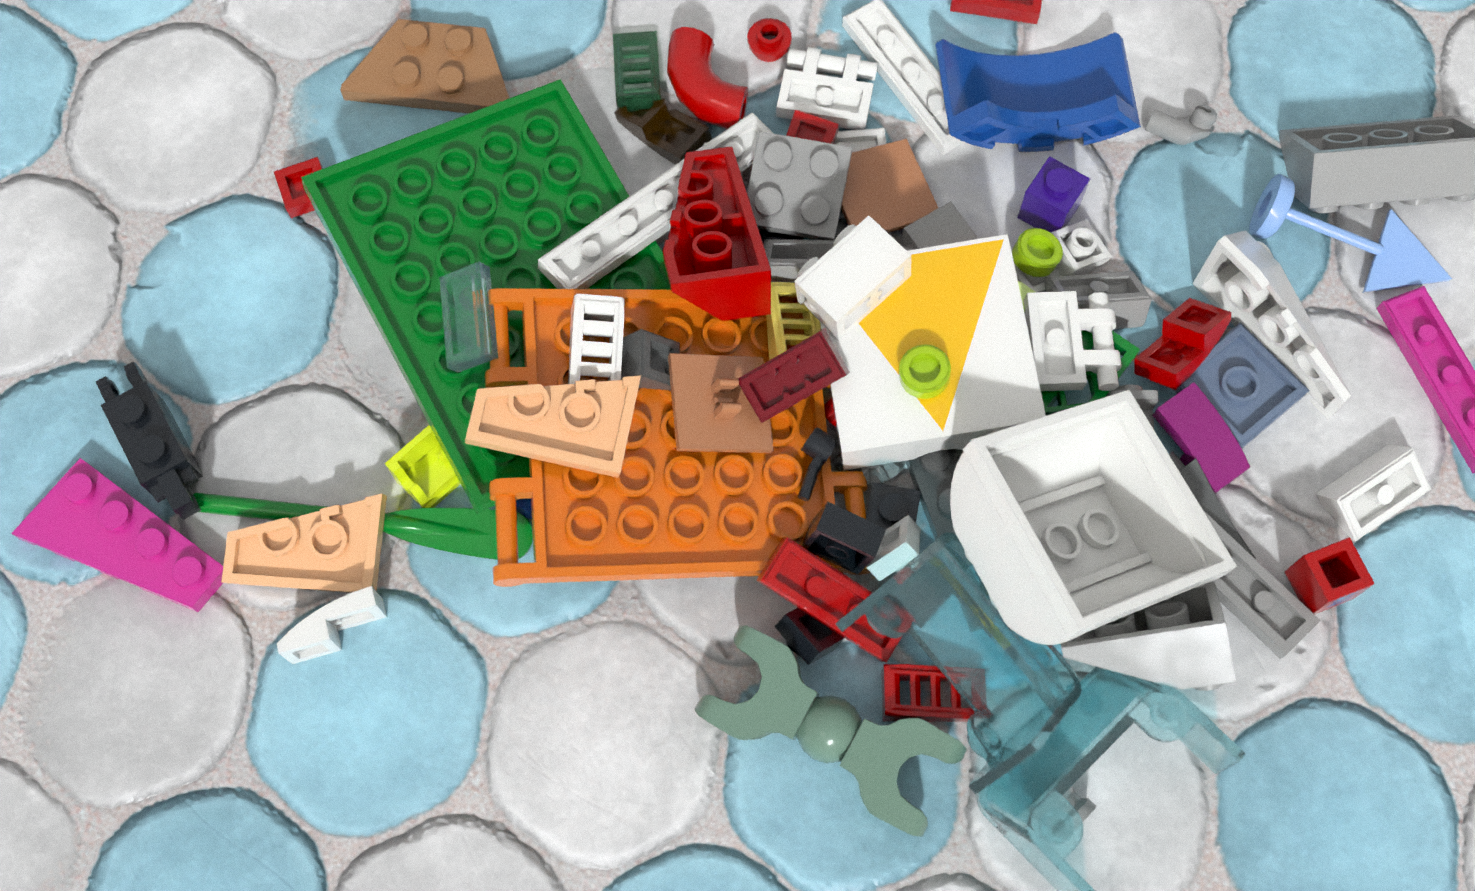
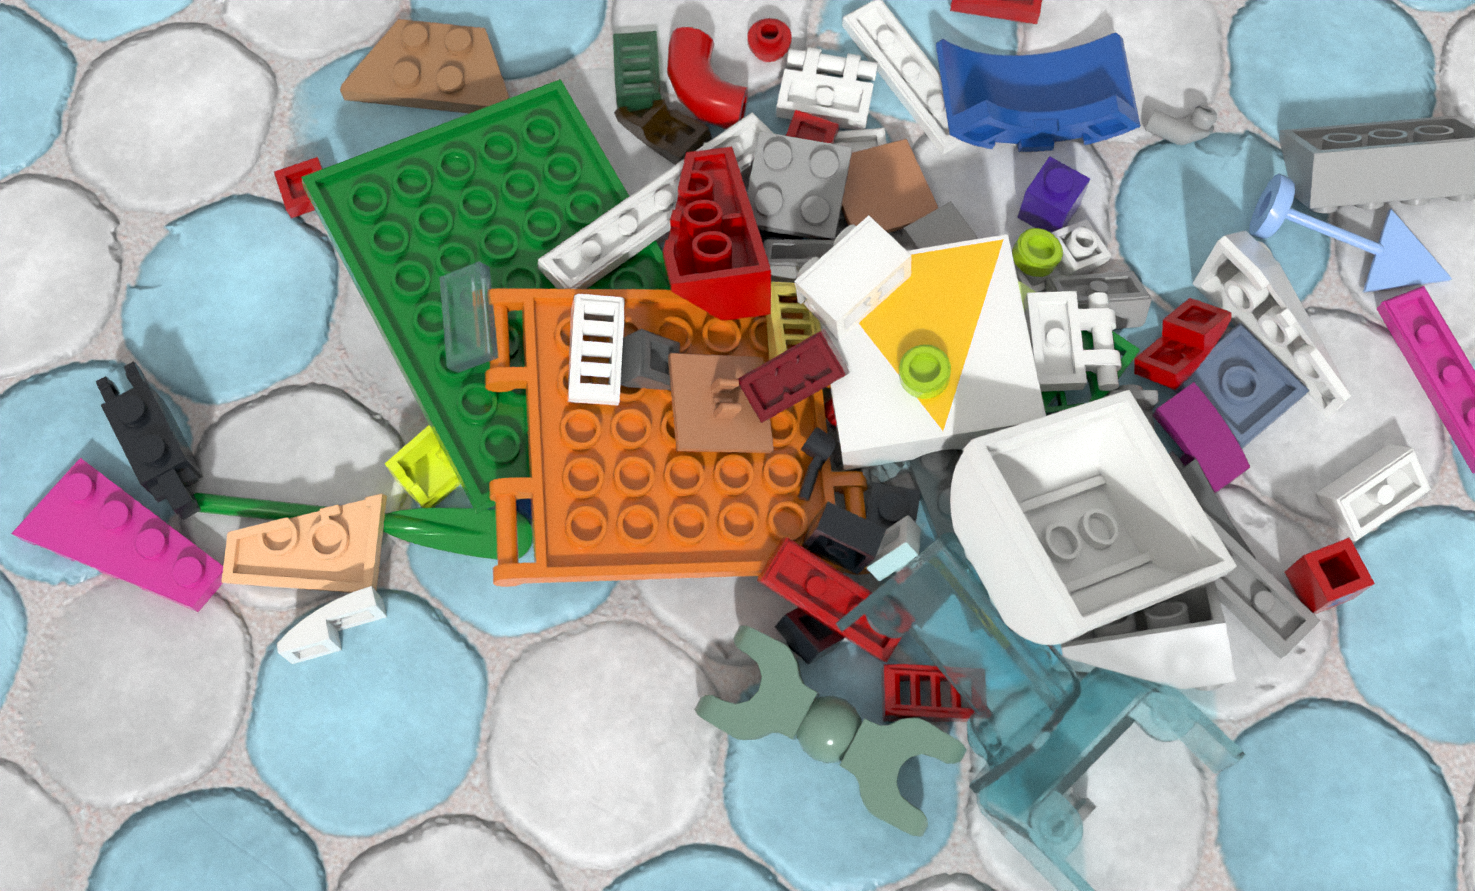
light nougat wing [465,376,641,478] -> none

